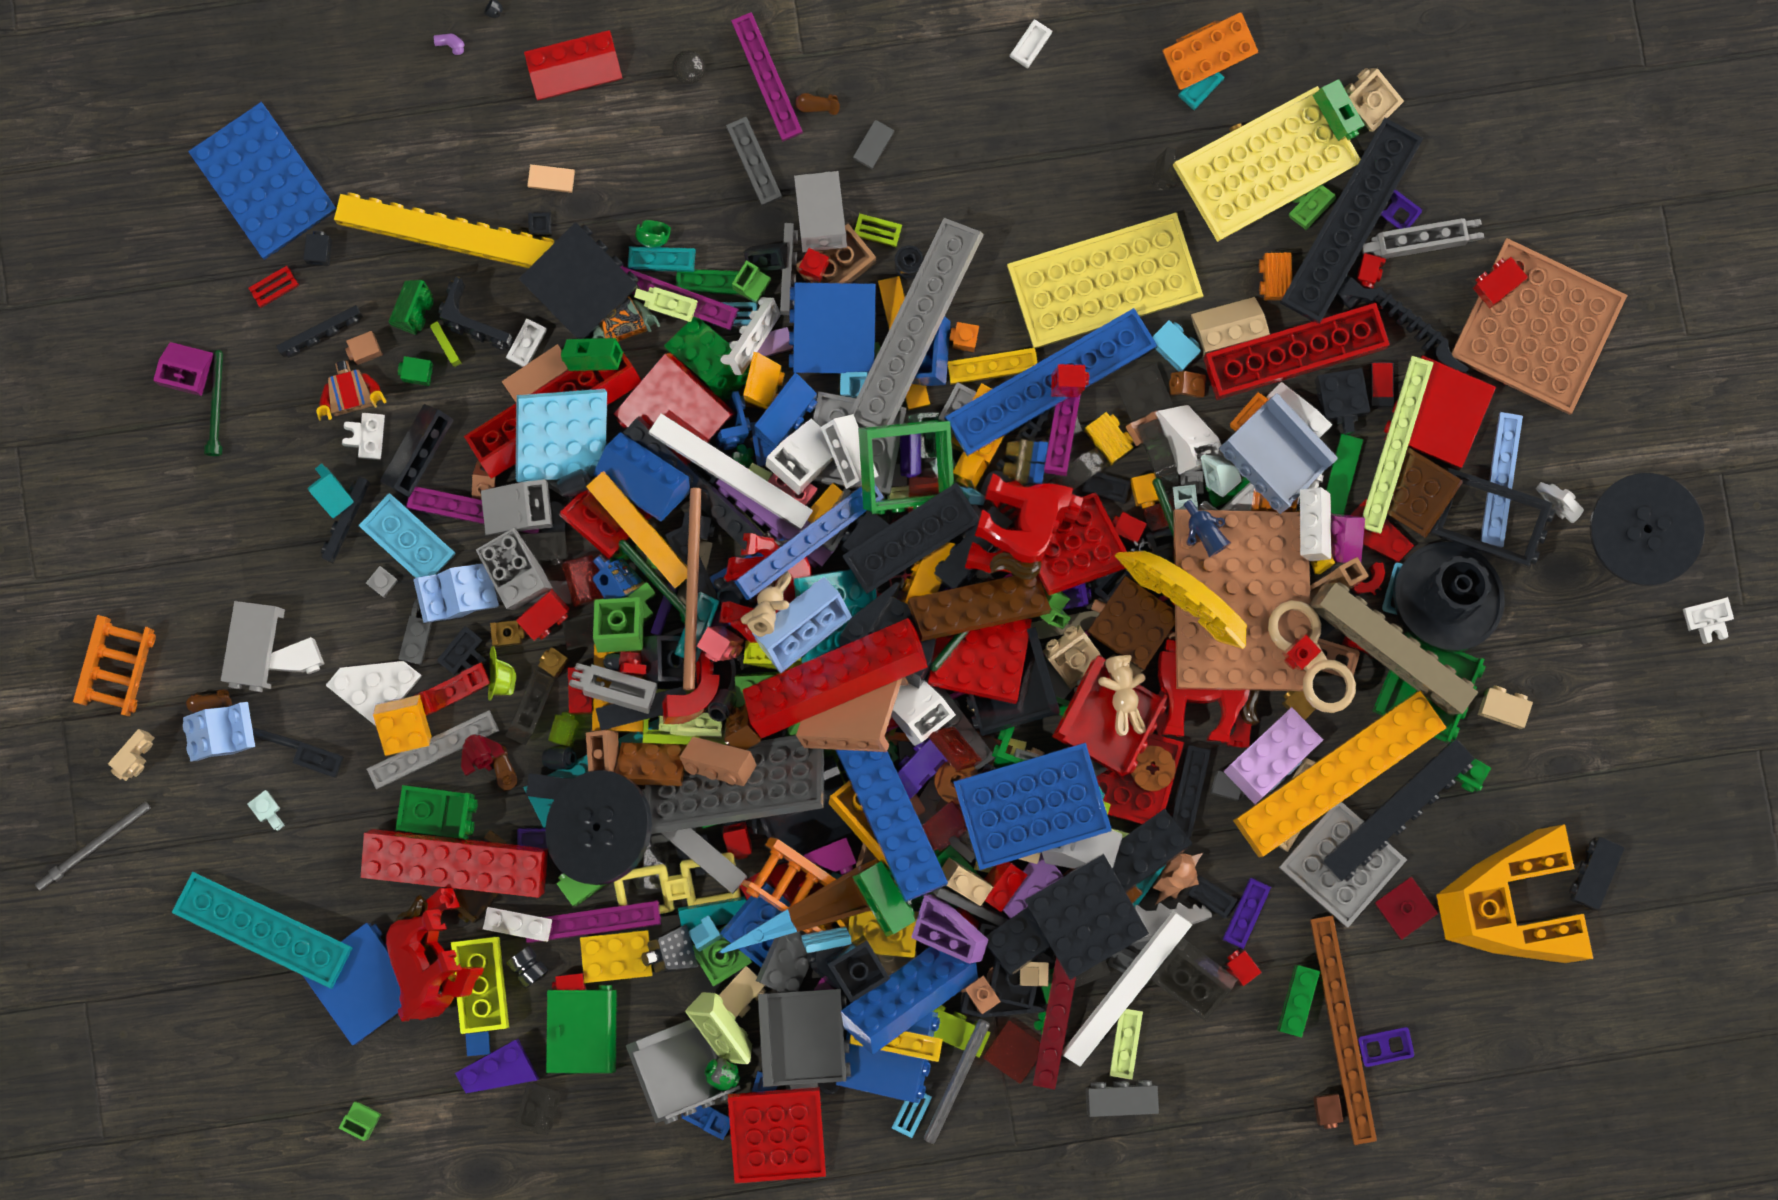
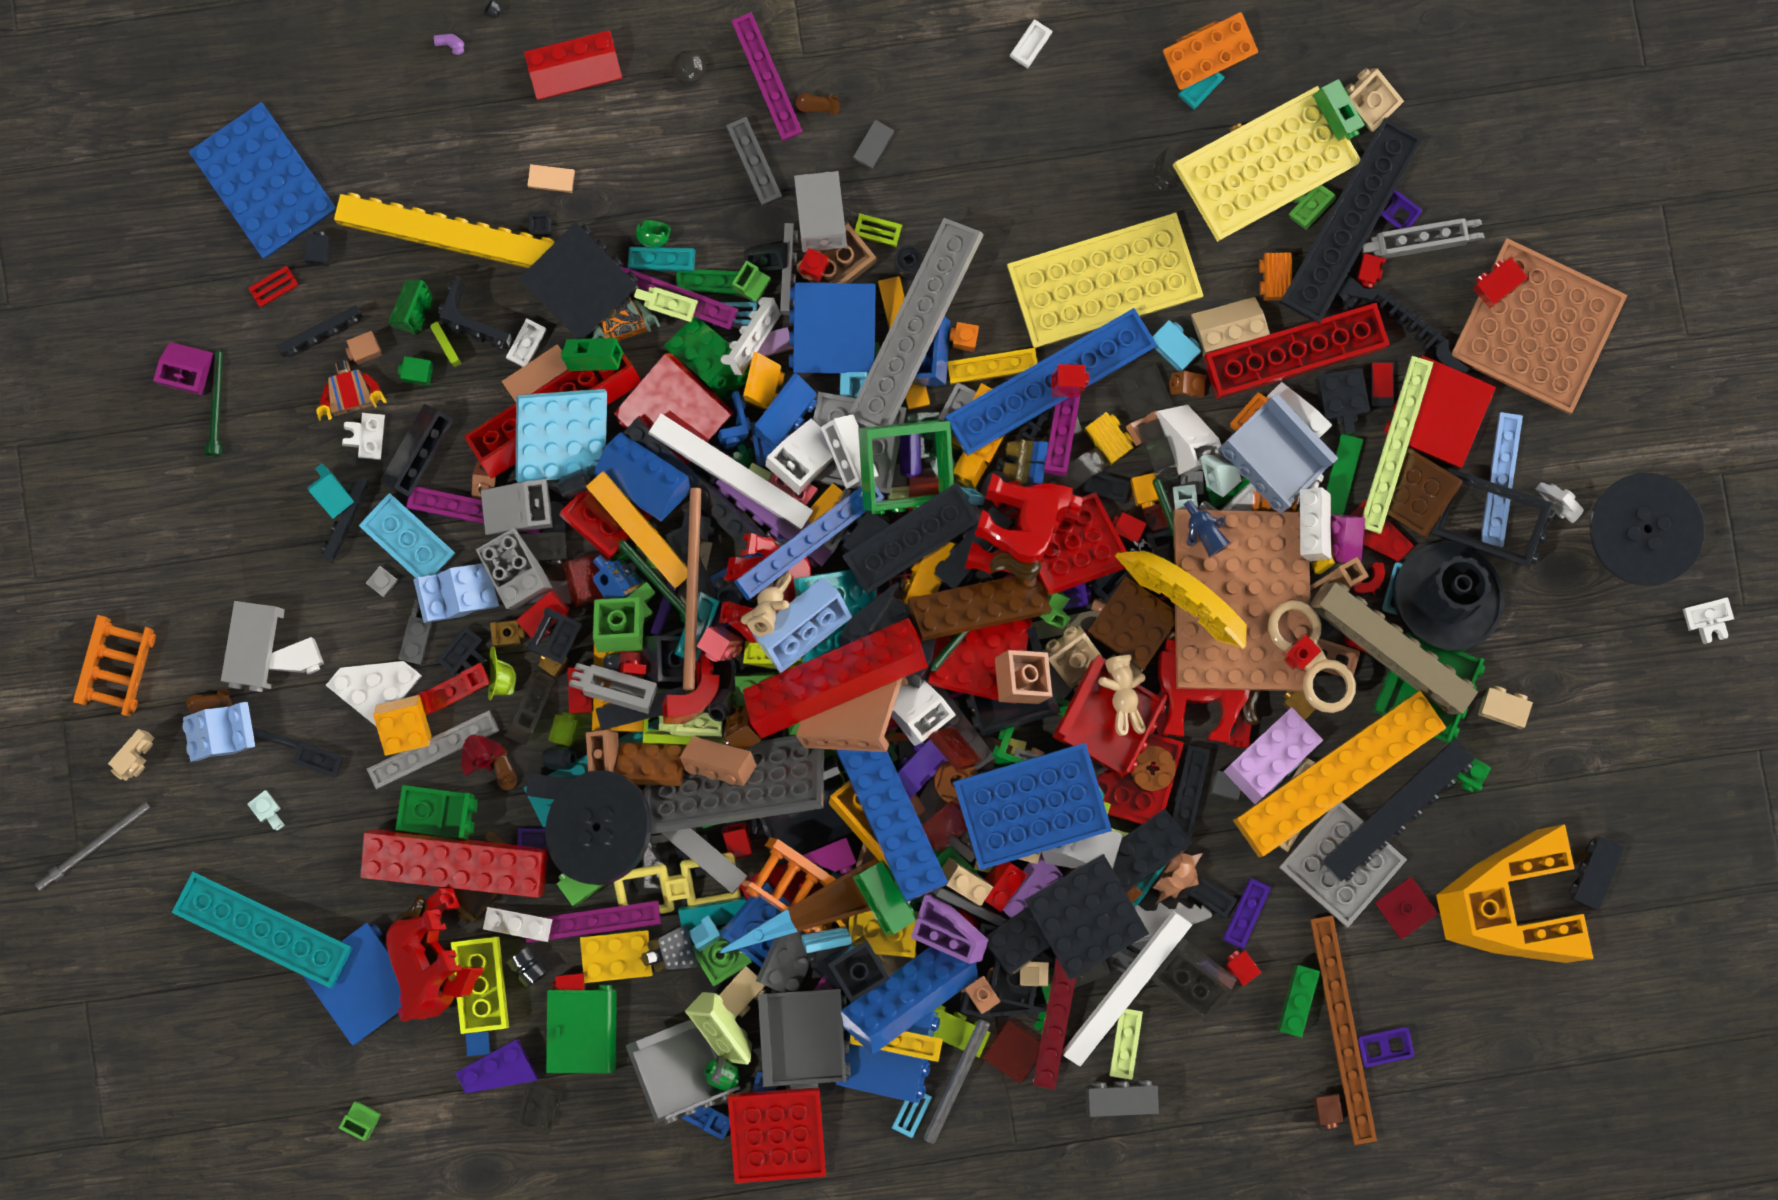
none -> black plate [525,607,582,666]
none -> nougat brick [995,650,1052,704]

